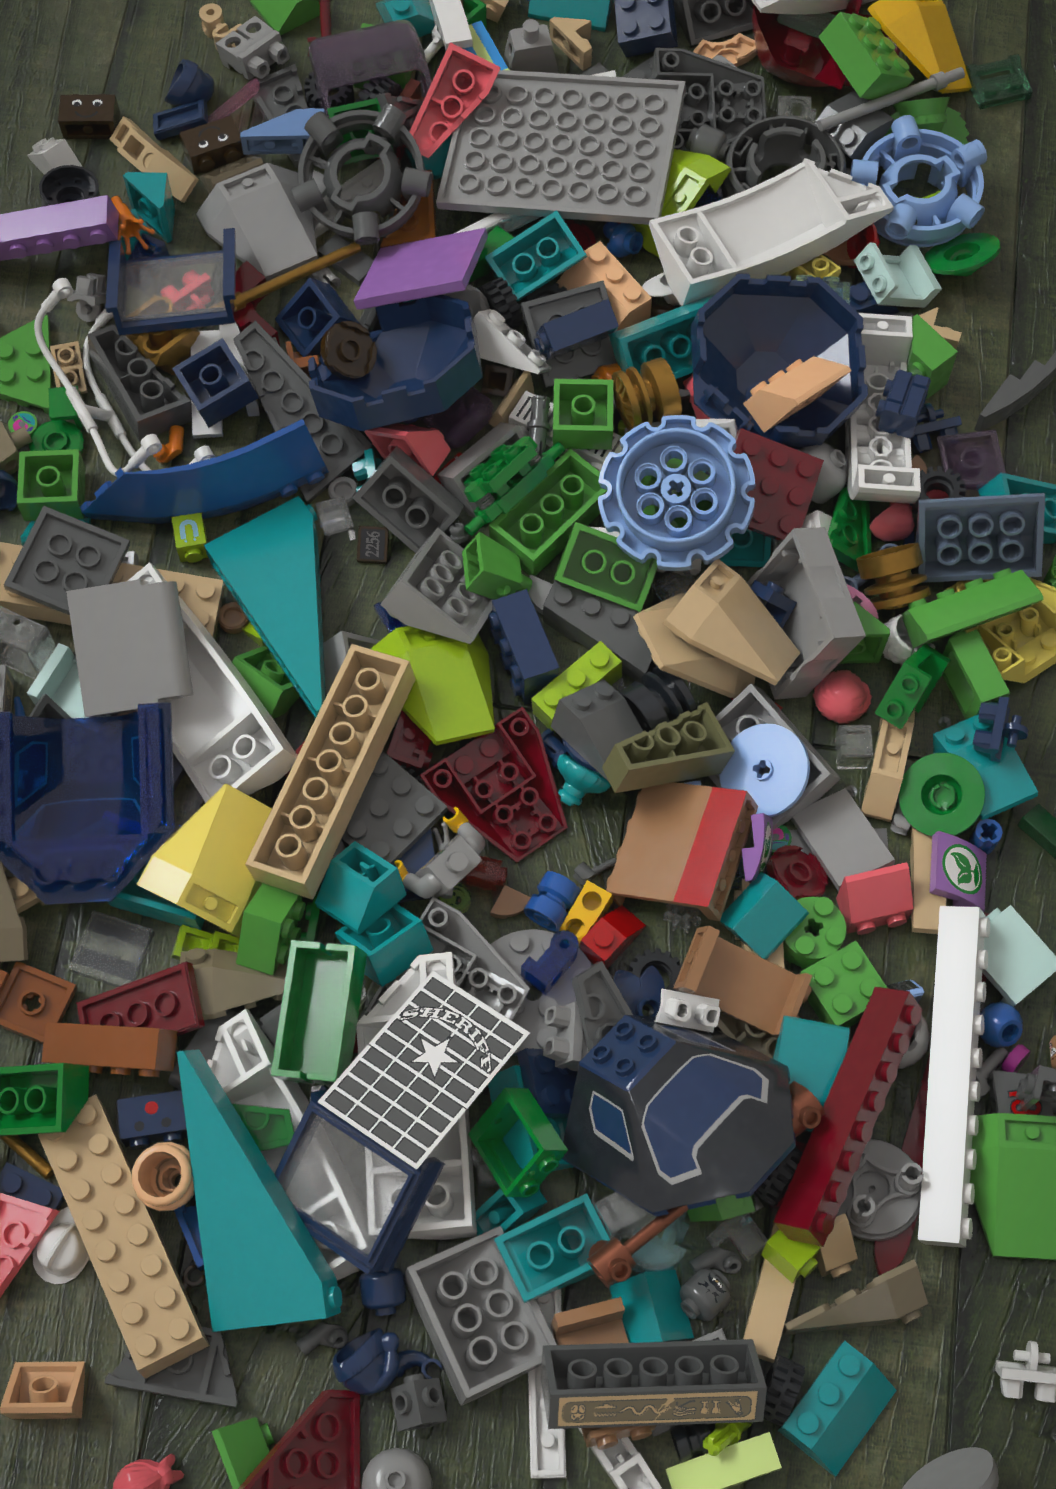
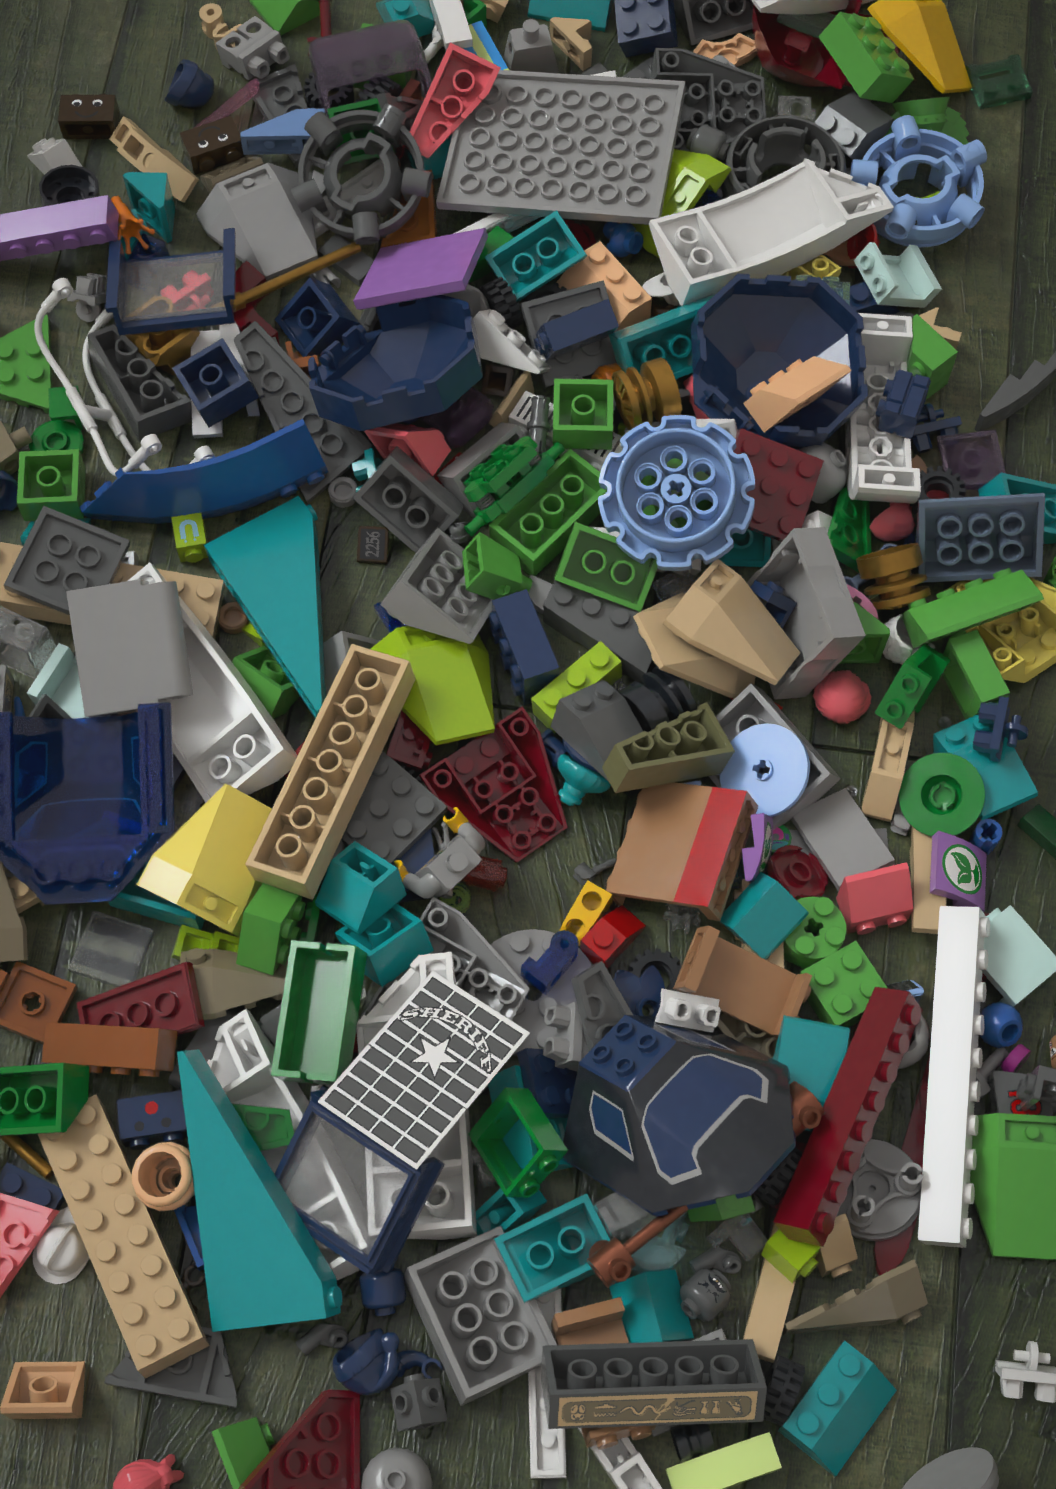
tile [8,411,39,437] -> none
tan slope [50,341,88,394] -> none
dark blue tile [153,99,208,140] -> none
orange arm [153,425,184,463] -> none
clear panel [315,496,355,541] -> none
dark brown tile [321,321,377,381] -> none
medium nougat tile [490,885,531,919] -> none
blue wheel [523,871,581,932] -> none
lime axle [703,1422,753,1456] -> none
light grey bar [817,67,965,131] -> none
clear panel [835,725,873,769] -> none
green hat [924,233,1001,277] -> none

